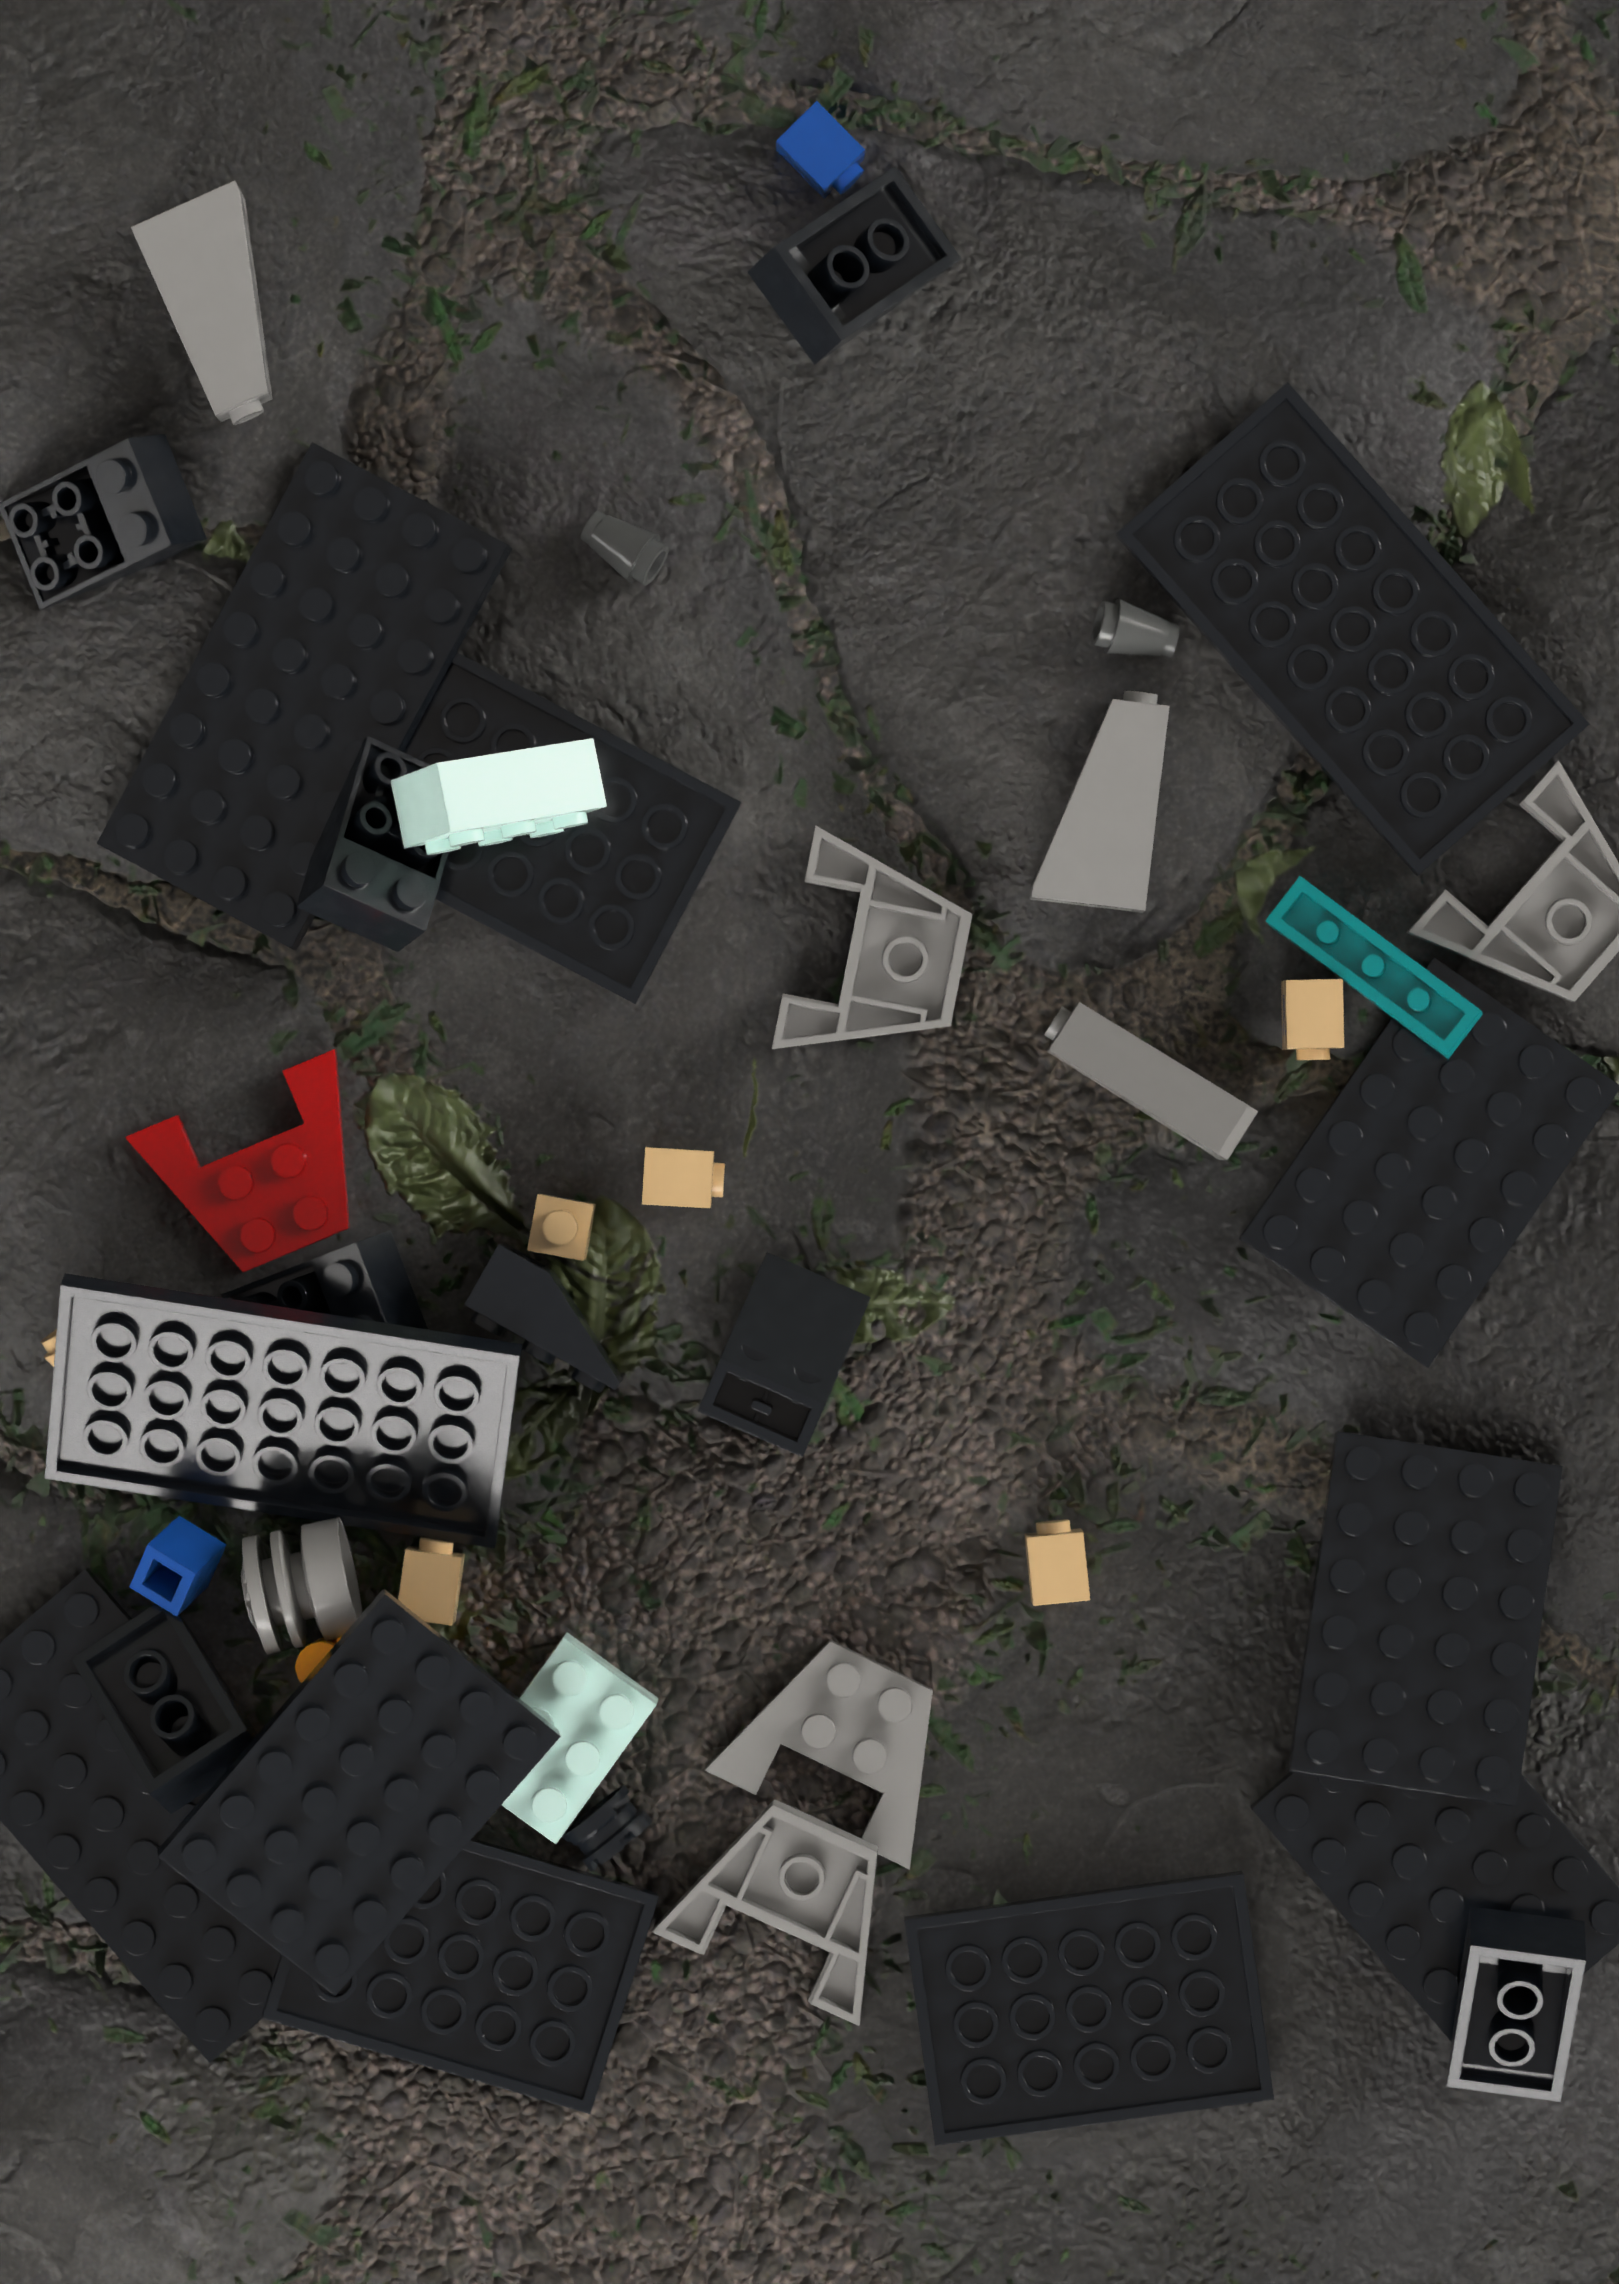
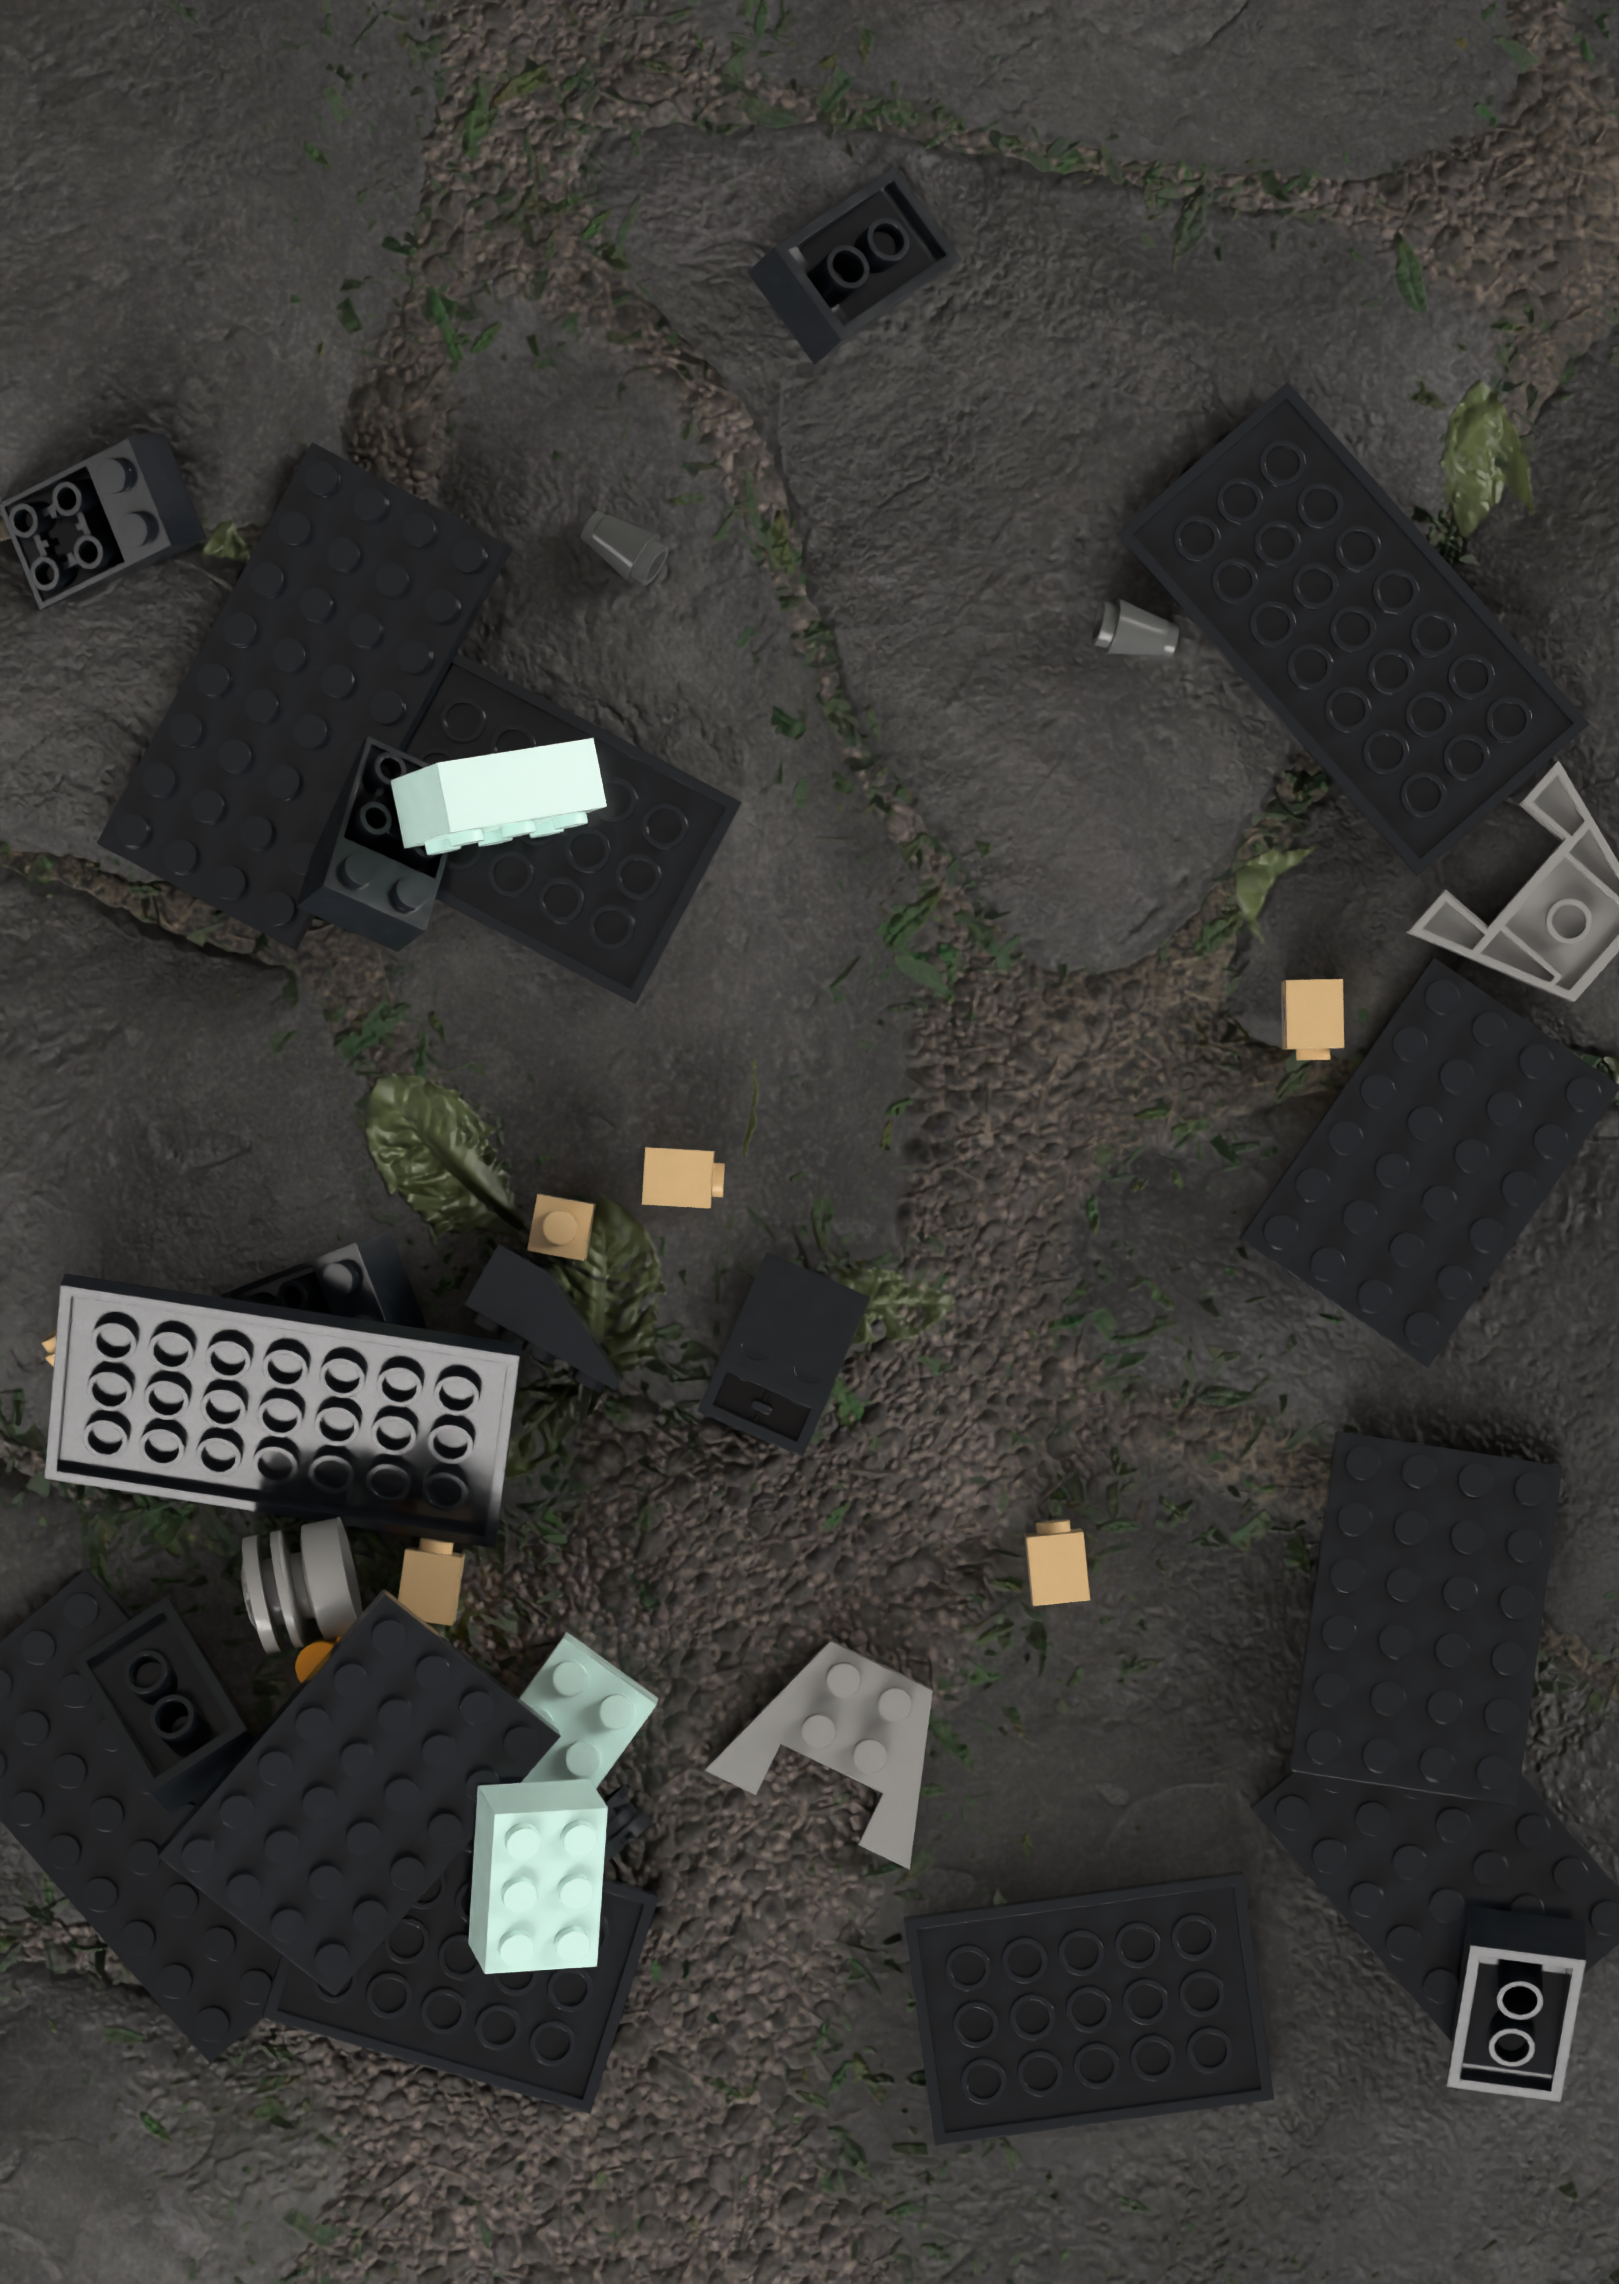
red wing [125,1049,350,1273] -> none
blue brick [129,1516,227,1616] -> none
light grey slope [131,180,273,425] -> none
light grey wing [652,1799,878,2026] -> none
light grey wing [772,825,973,1050] -> none
blue brick [776,101,865,199] -> none
light grey slope [1029,691,1170,913] -> none
light grey slope [1044,1002,1258,1160] -> none
teal plate [1265,876,1483,1059] -> none
none -> light aqua brick [468,1779,608,1974]

